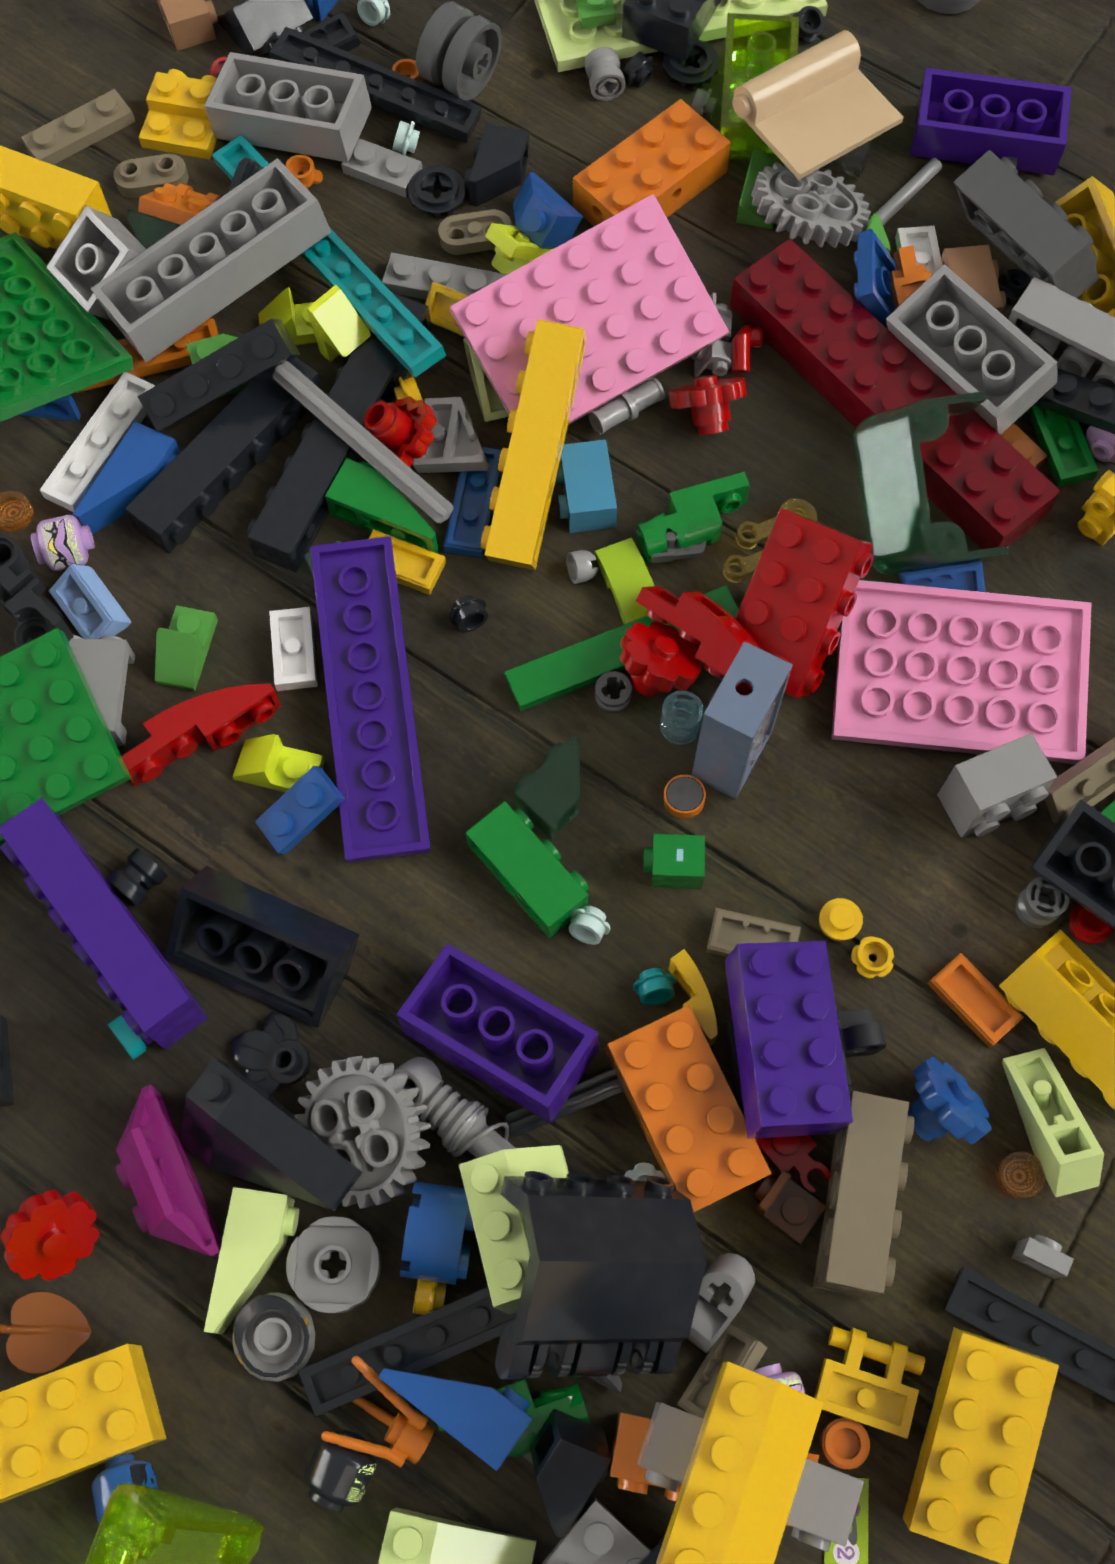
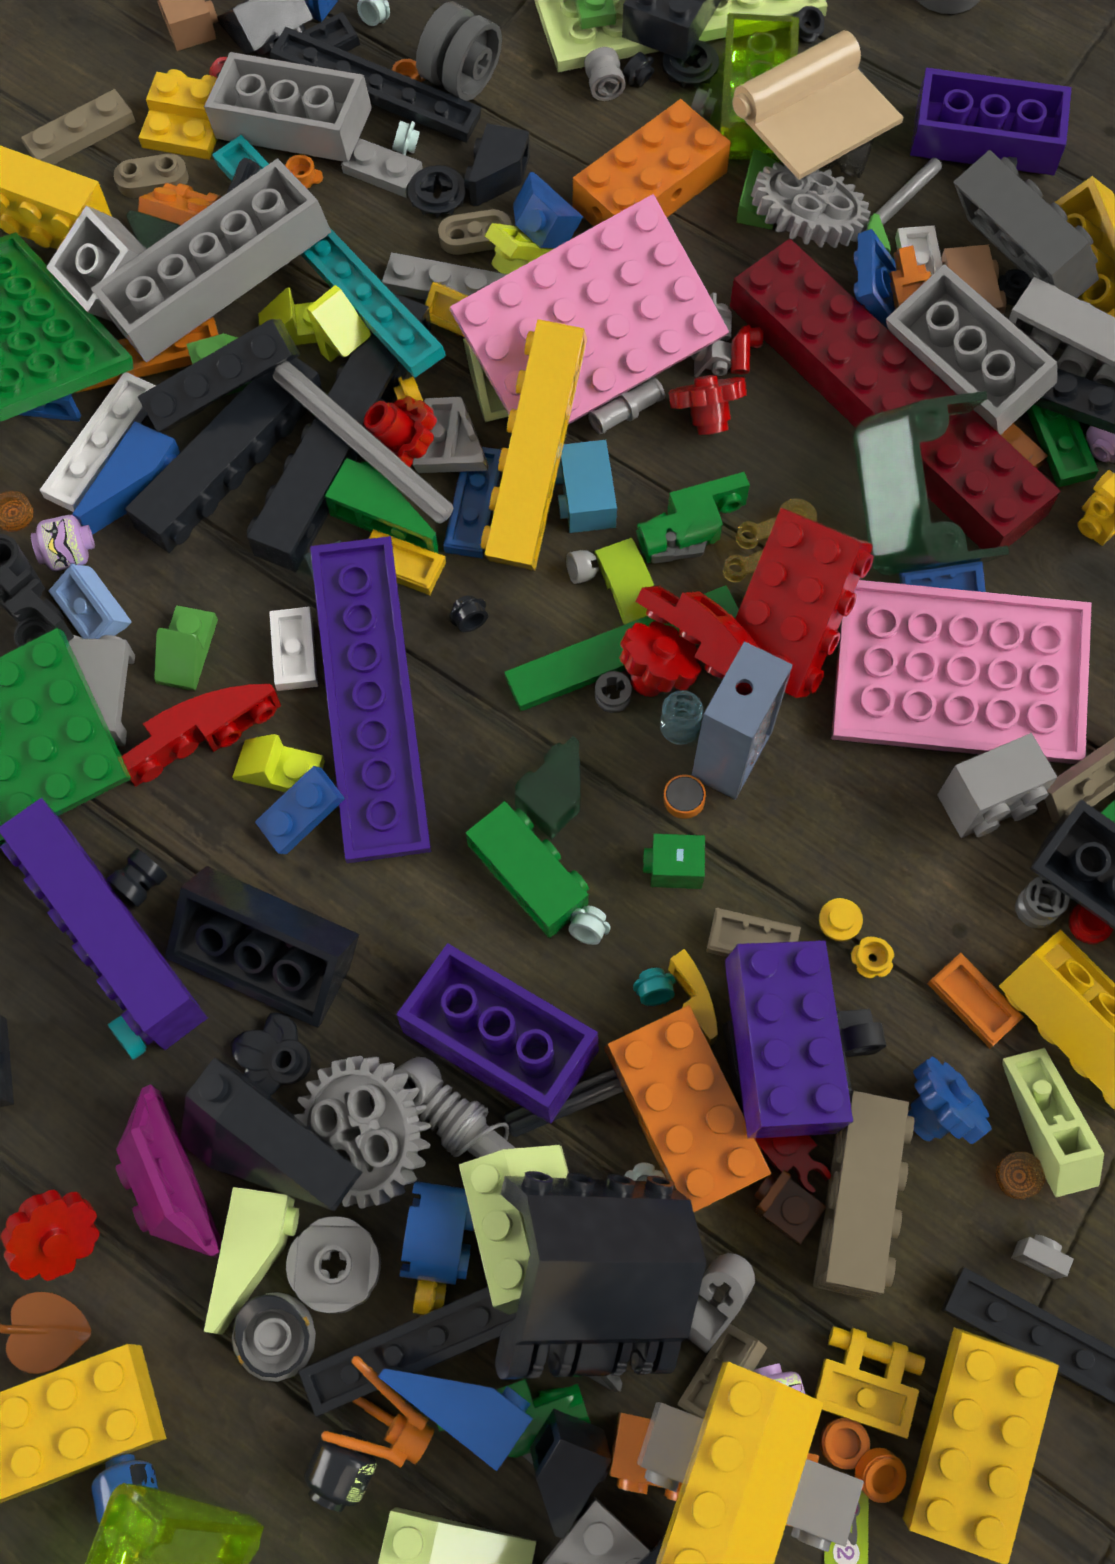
none -> orange tile [855,1448,906,1503]

